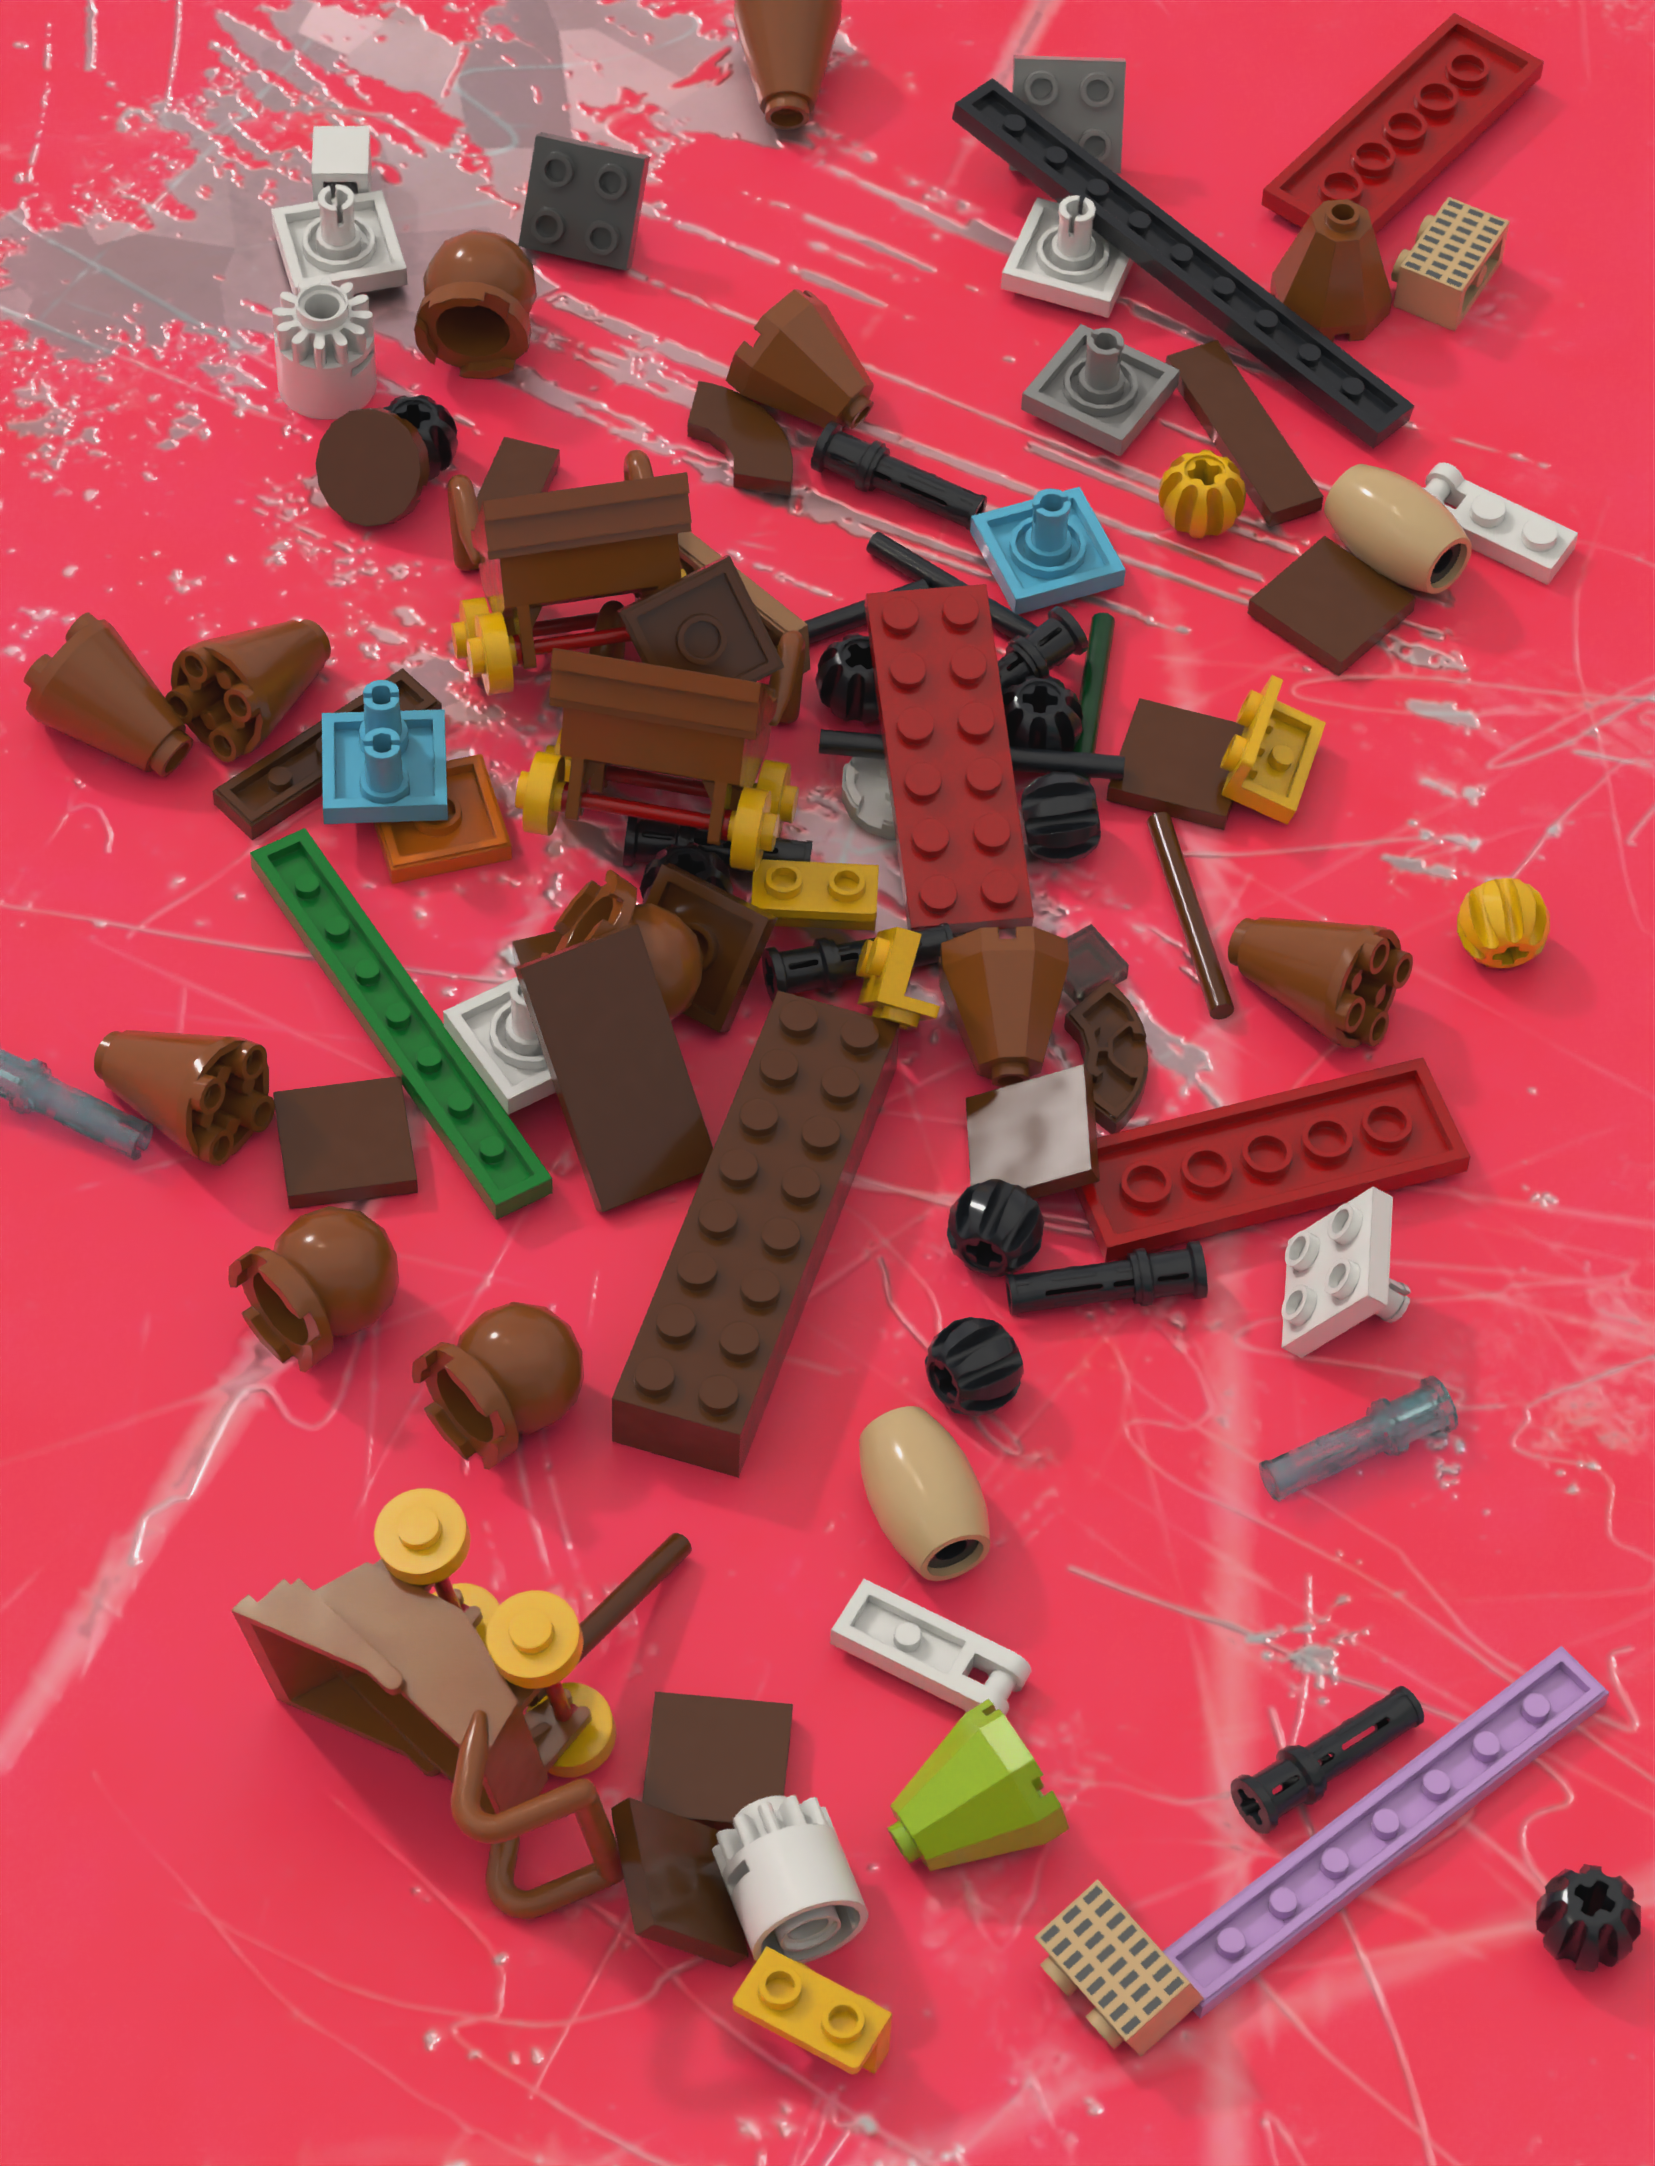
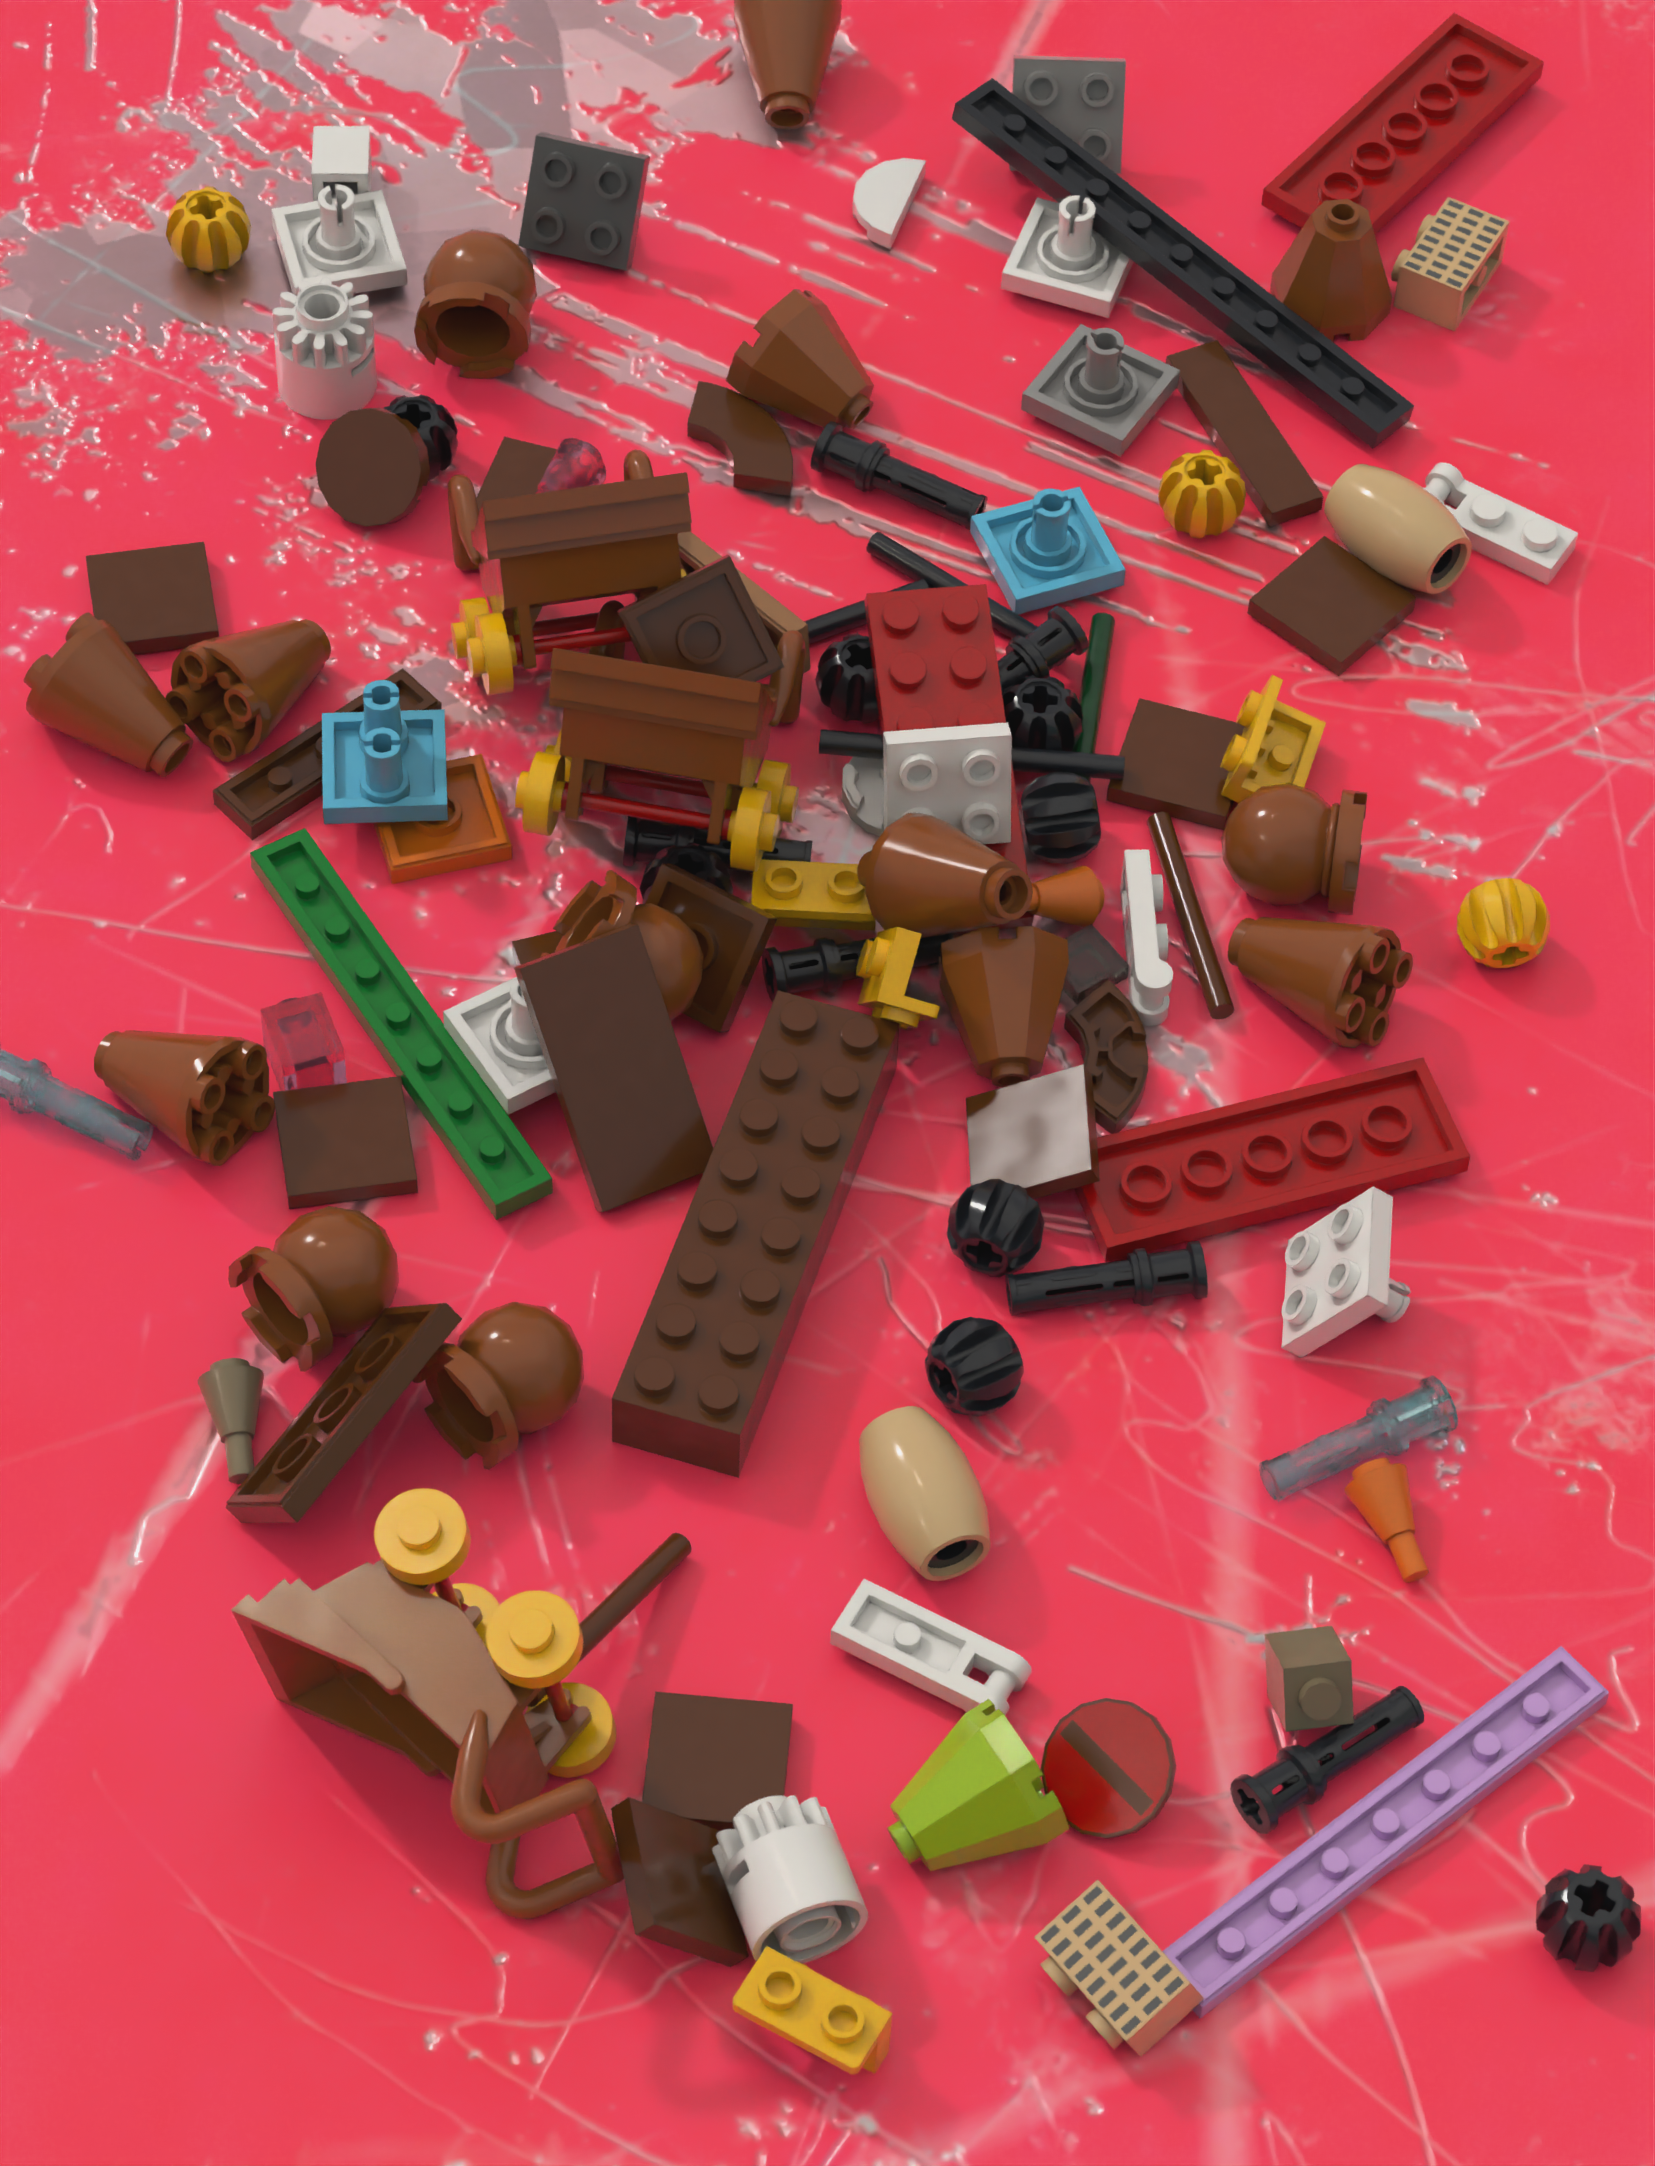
none -> reddish brown tile [85,542,219,655]
none -> yellow piece [166,186,251,273]
none -> dark tan cone [198,1358,264,1484]
none -> reddish brown tile [225,1303,462,1523]
none -> clear pink brick [260,992,347,1091]
none -> clear pink cone [534,438,606,494]
none -> white tile [852,158,926,249]
none -> dark orange cone [857,812,1033,938]
none -> white plate [883,722,1012,844]
none -> orange cone [1027,866,1105,928]
none -> red piece [1041,1698,1176,1839]
none -> white plate [1120,849,1173,1026]
none -> dark orange tile [1221,783,1368,915]
none -> dark tan brick [1265,1626,1354,1732]
none -> orange cone [1344,1458,1429,1583]

